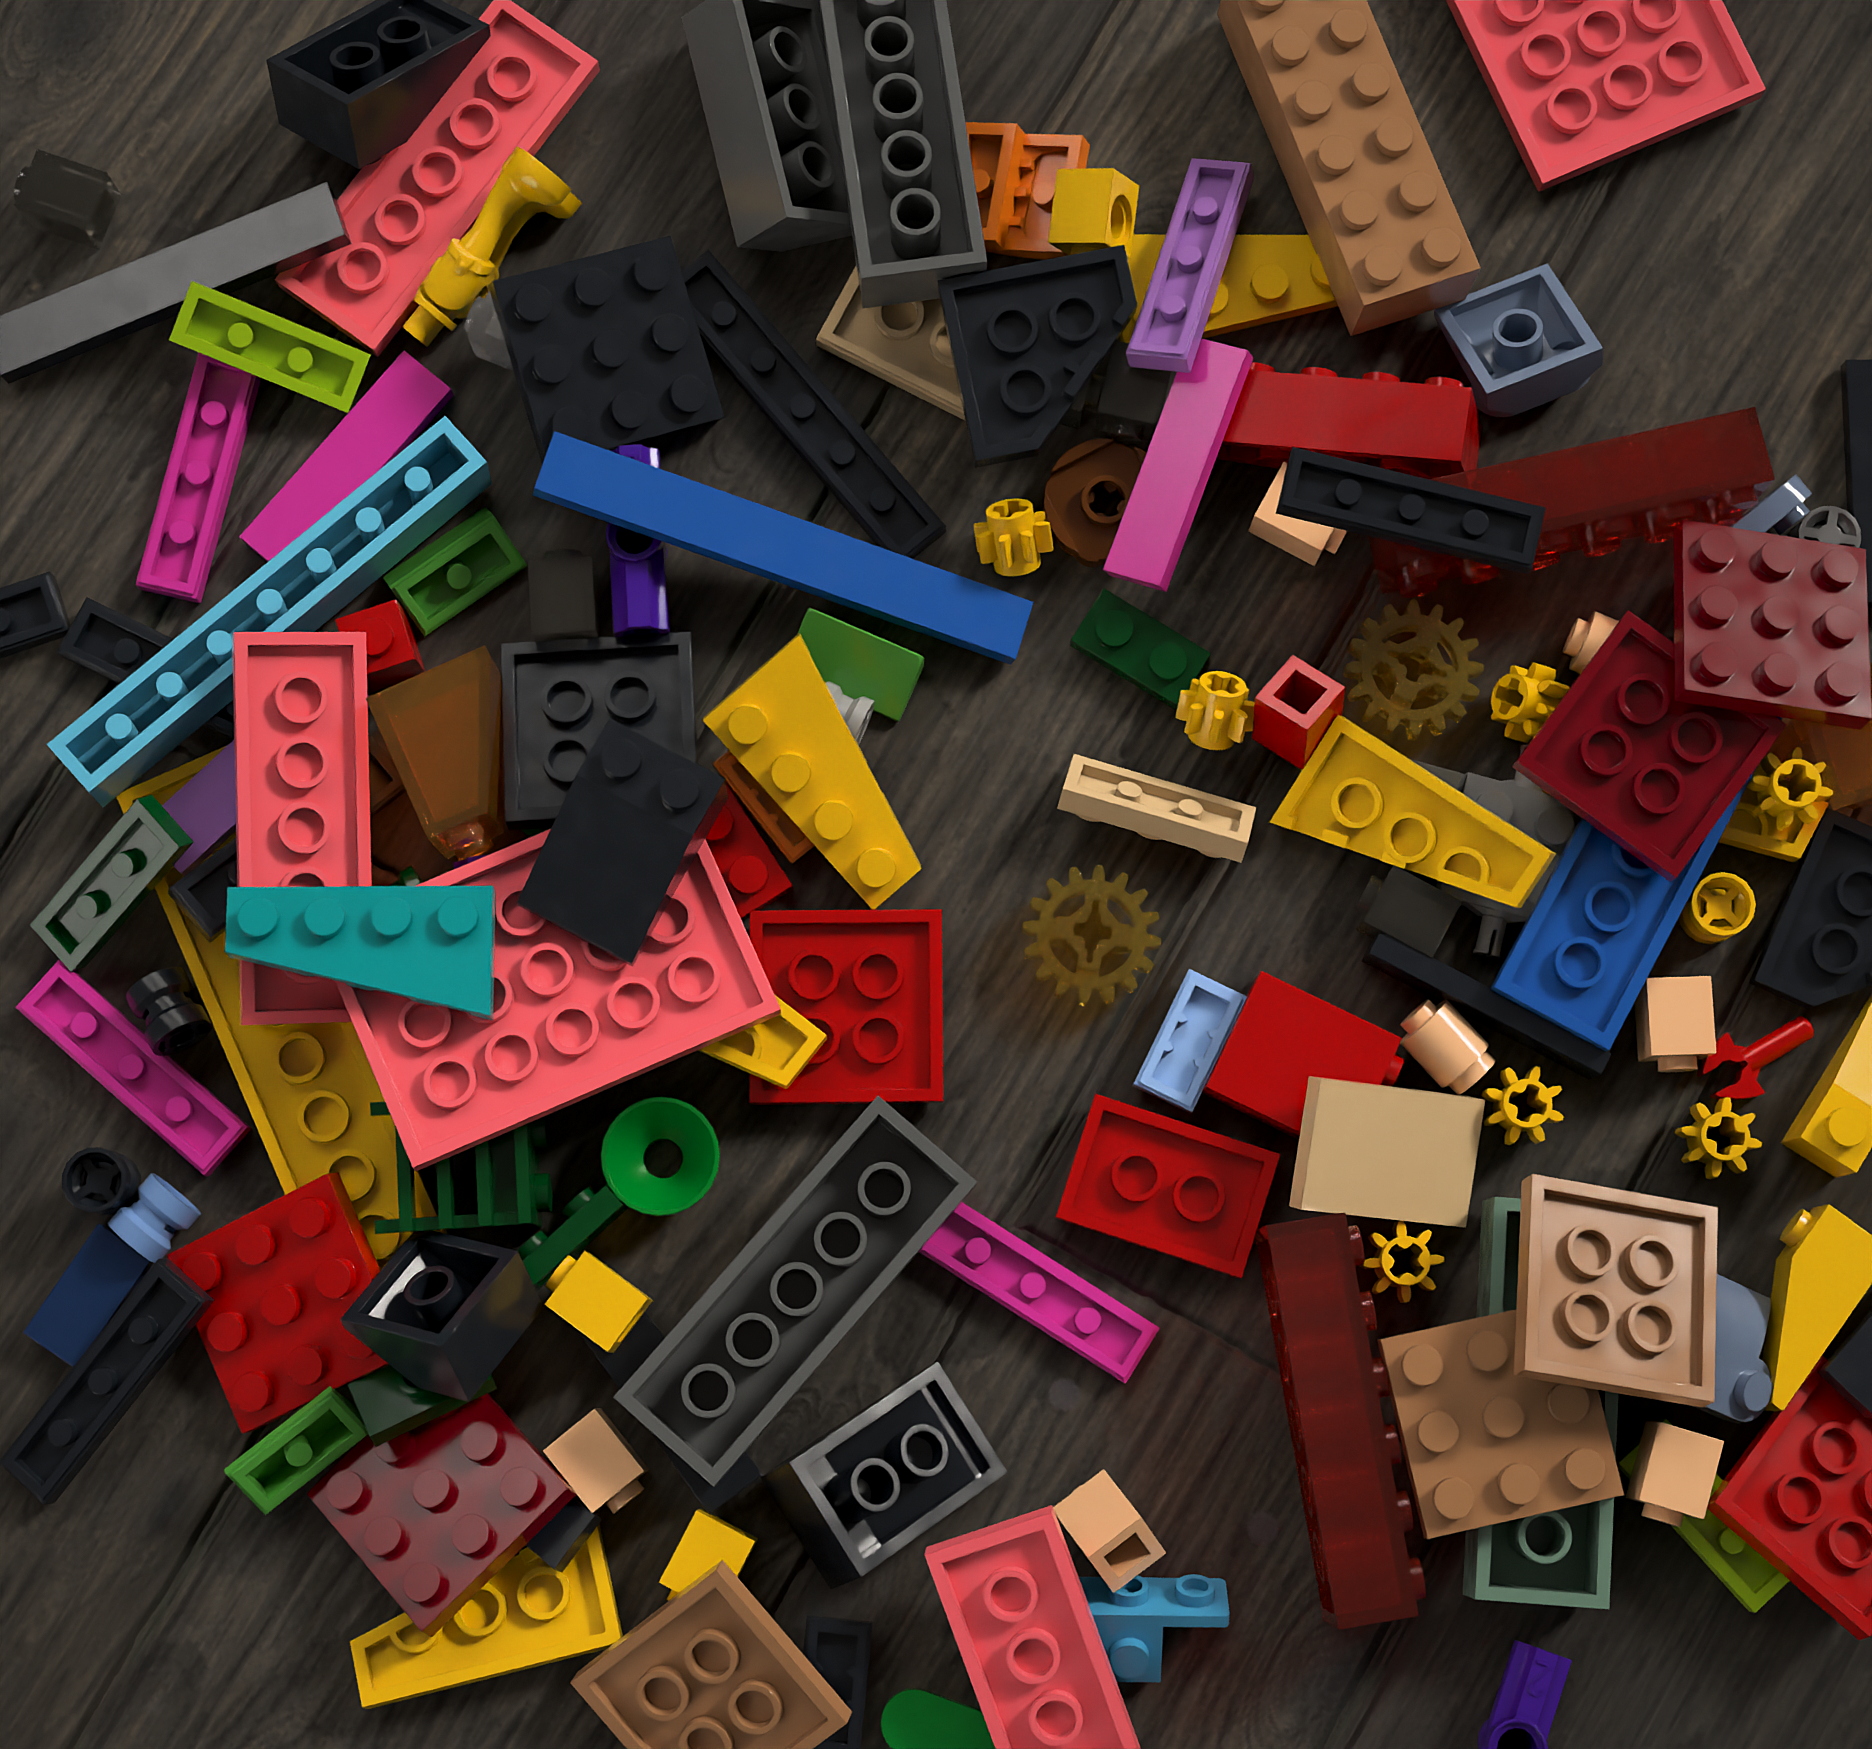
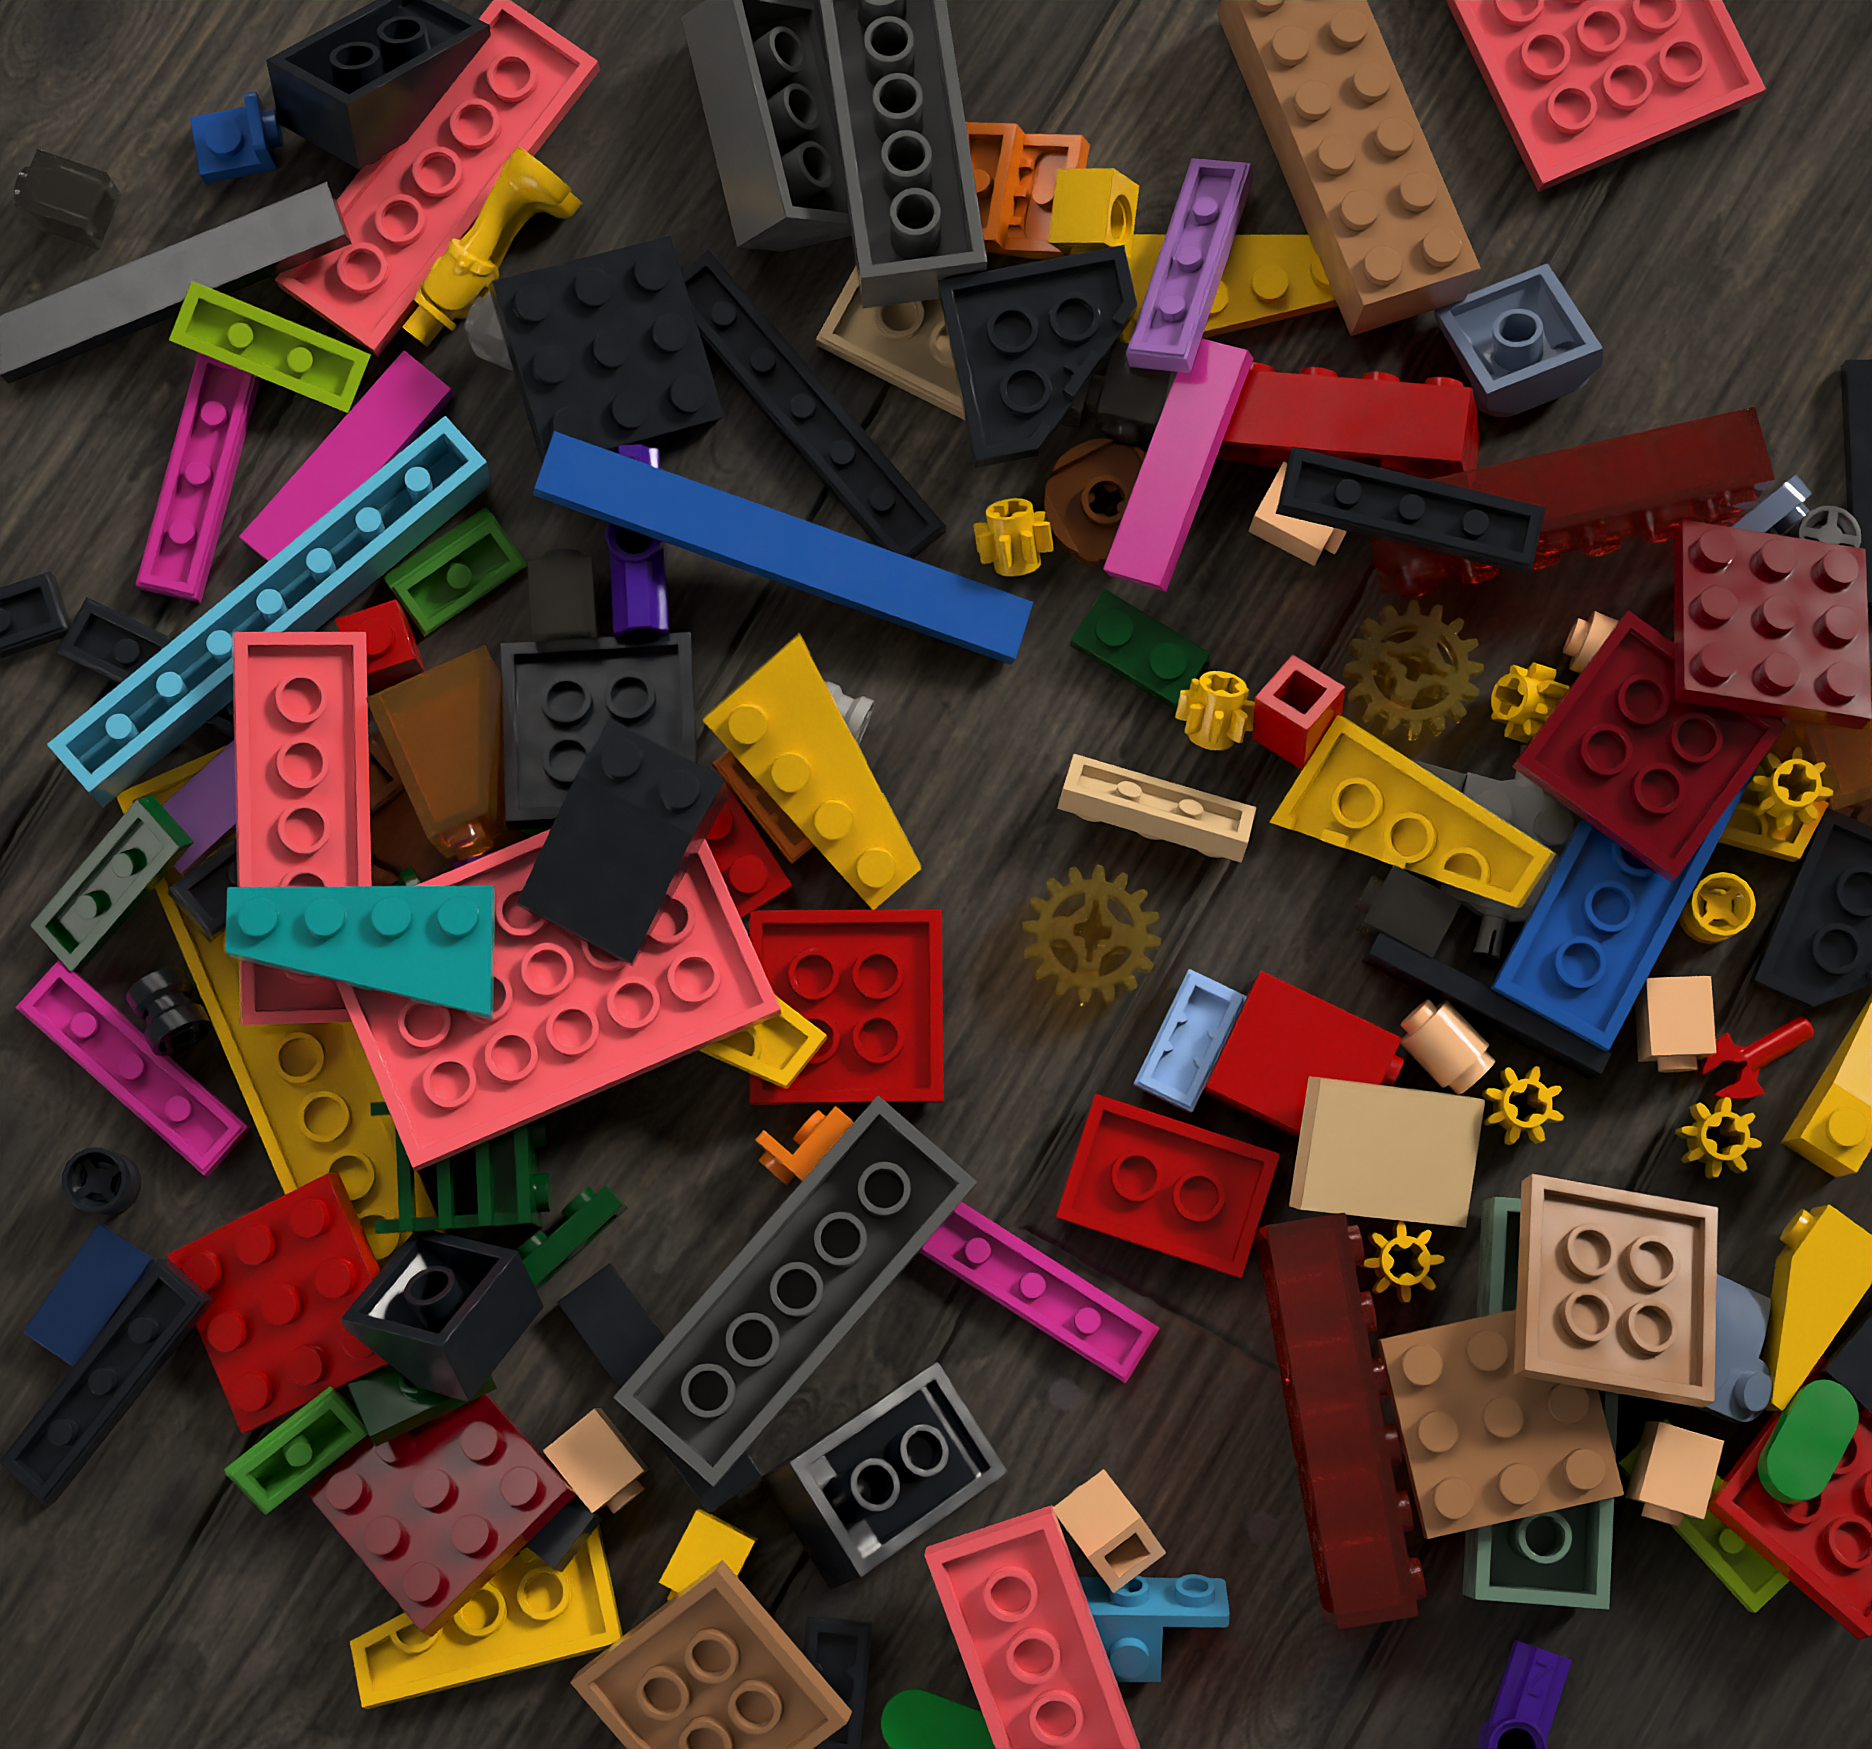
medium blue wheel [108,1173,201,1263] -> none
yellow brick [544,1251,653,1353] -> none
green piece [601,1097,720,1216] -> none
bright green slope [797,608,924,722] -> none
none -> blue bracket [190,91,283,184]
none -> orange bracket [755,1106,854,1185]
none -> green tile [1757,1380,1859,1504]

